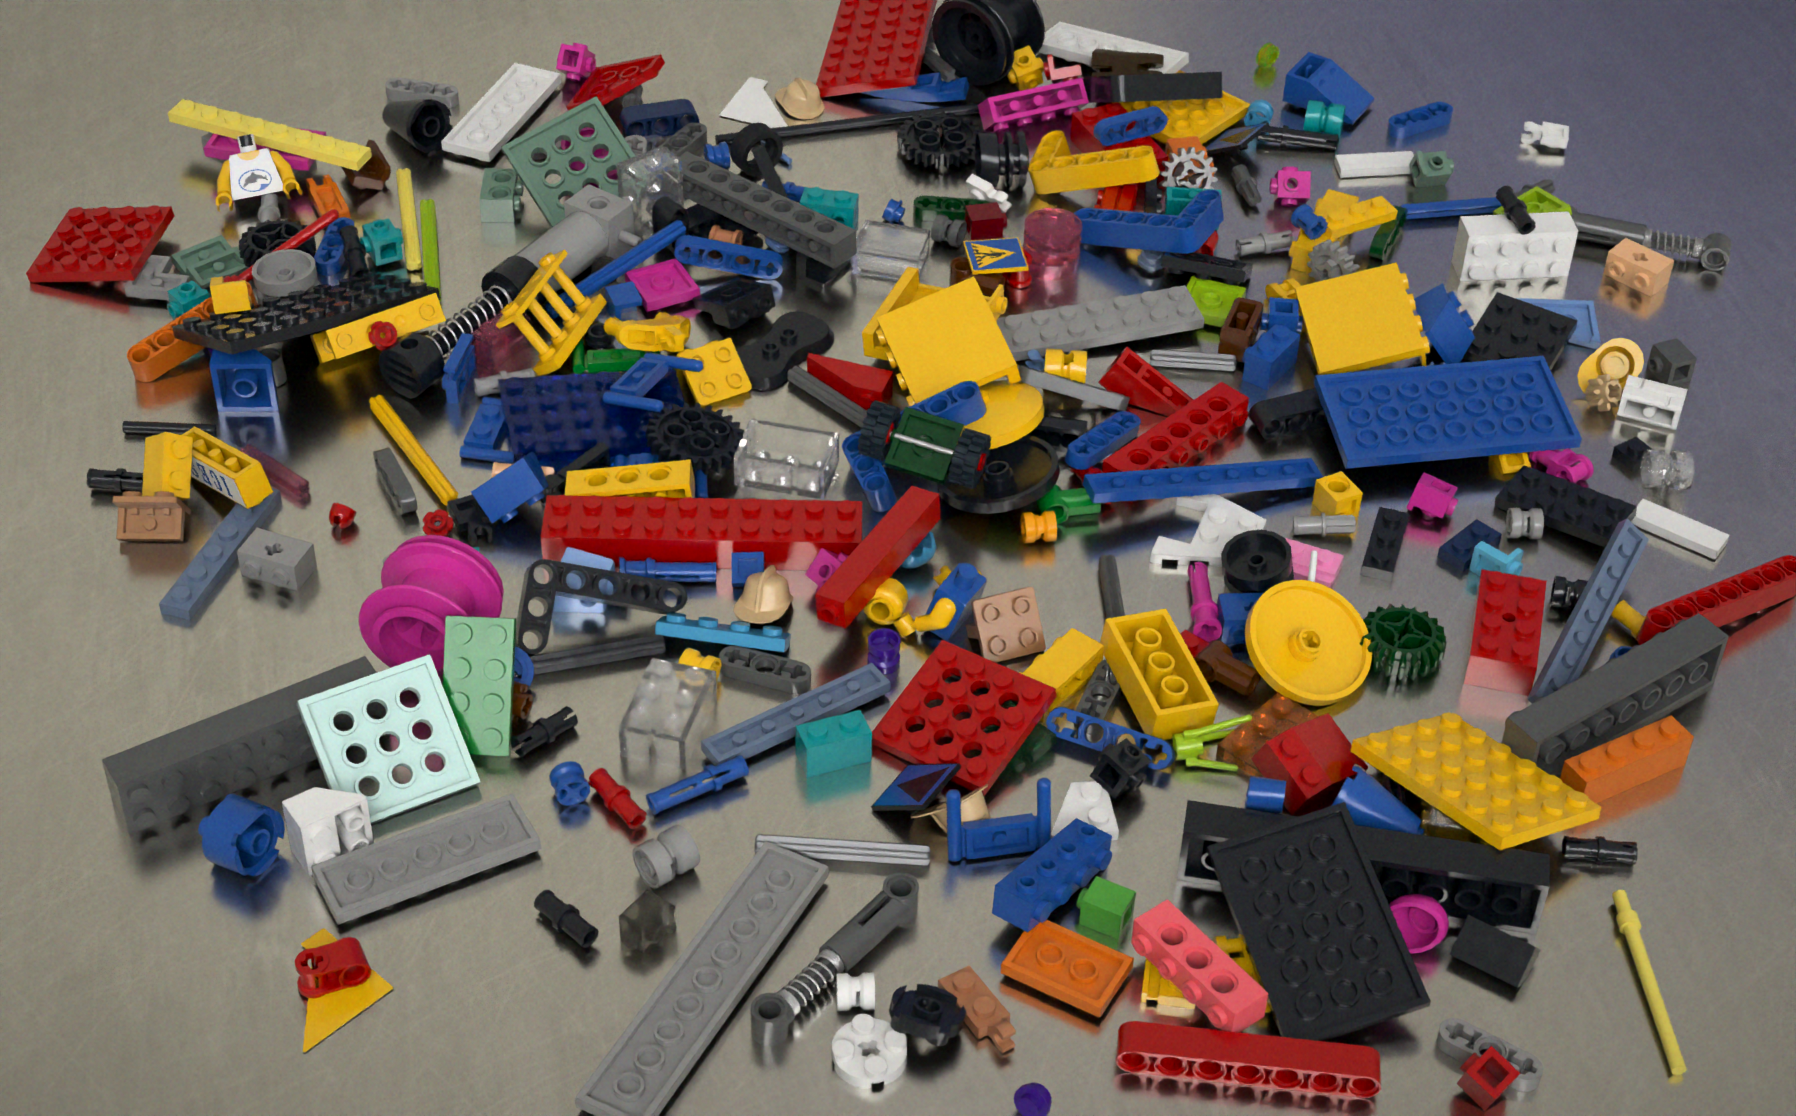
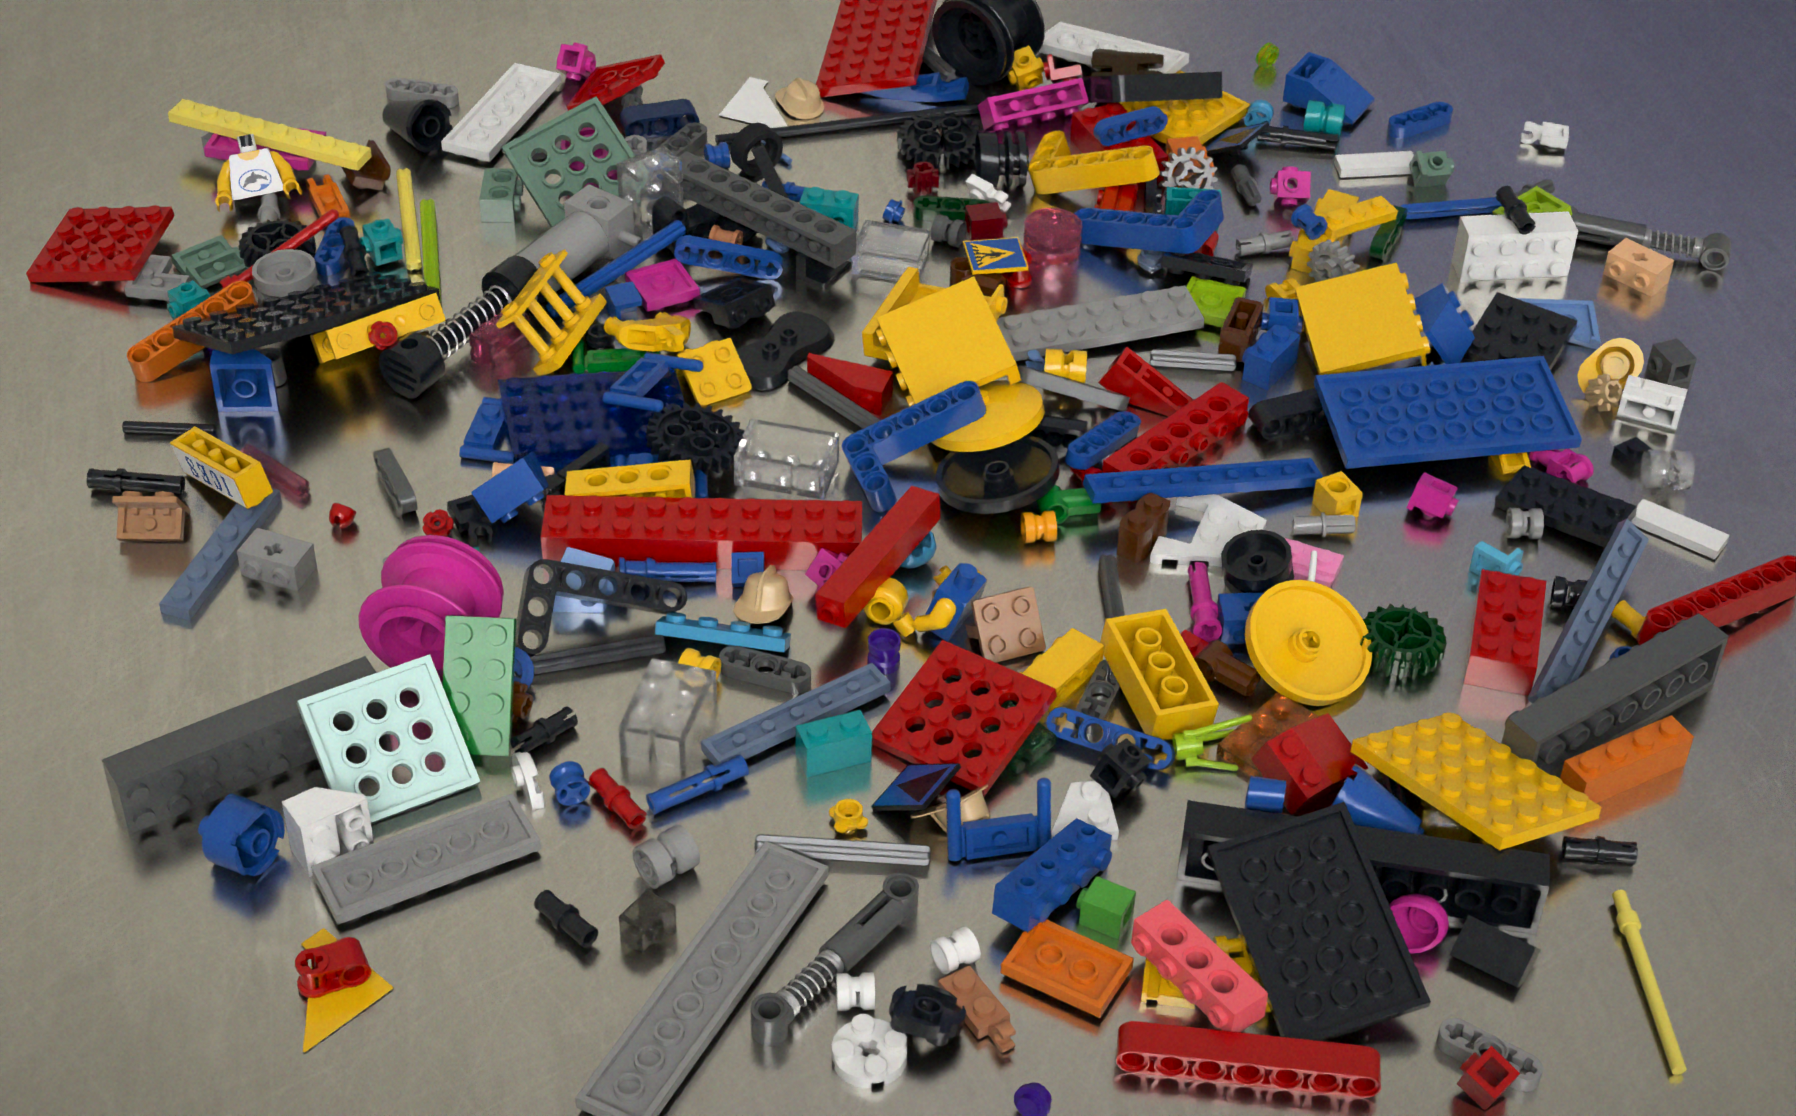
yellow brick [142,432,193,501] -> none
yellow panel [210,276,252,314] -> none
yellow axle [369,394,458,506] -> none
blue plate [442,333,477,404] -> none
light grey pin [473,367,536,397] -> none
plate [858,400,991,489] -> none
black plate [1360,507,1410,582] -> none
dark blue plate [1437,519,1502,572] -> none
none -> white plate [511,752,545,811]
none -> yellow plate [829,799,868,833]
none -> dark red gear [907,162,939,195]
none -> white wheel [930,926,981,974]
none -> reddish brown brick [1117,493,1171,563]

